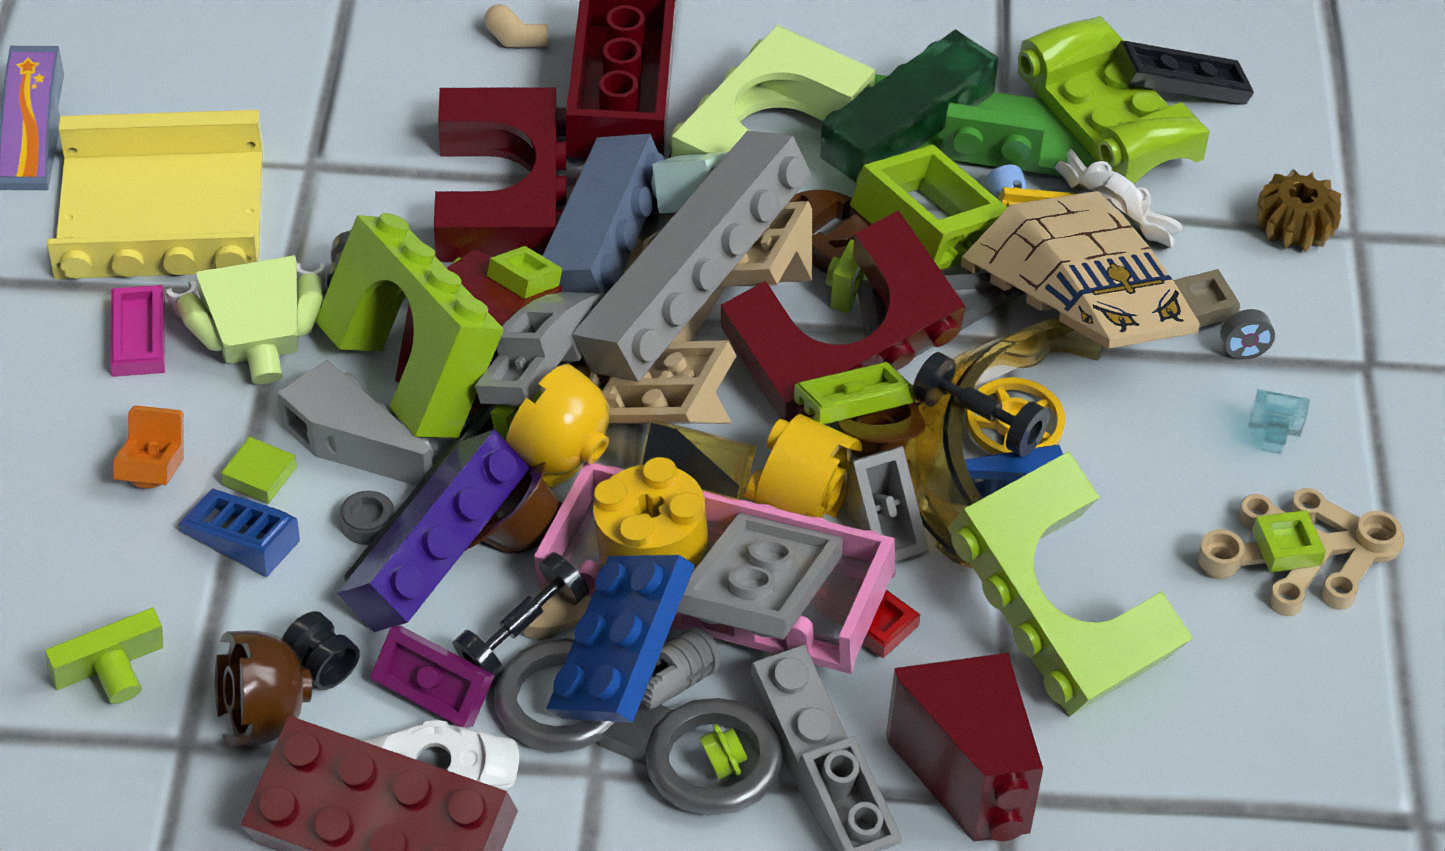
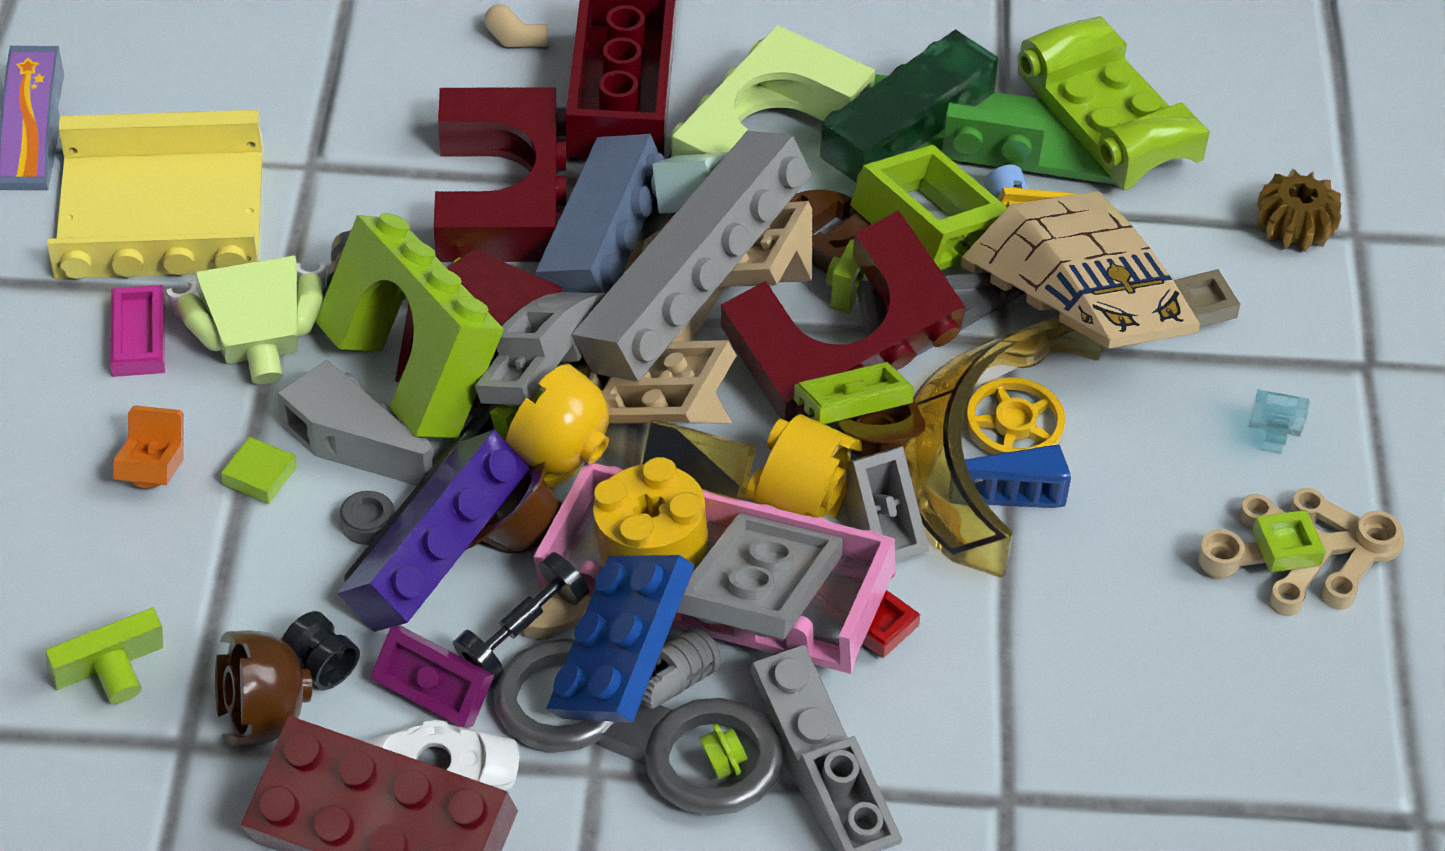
blue slope [179,488,300,577] -> none
lime tile [487,246,563,299] -> none
dark red slope [886,653,1043,842] -> none
black wheel [912,352,1050,457] -> none
lime arch [947,451,1193,717] -> none
white piece [1055,149,1184,248] -> none
black tile [1113,41,1254,105] -> none
dark grey tile [1220,309,1275,360] -> none

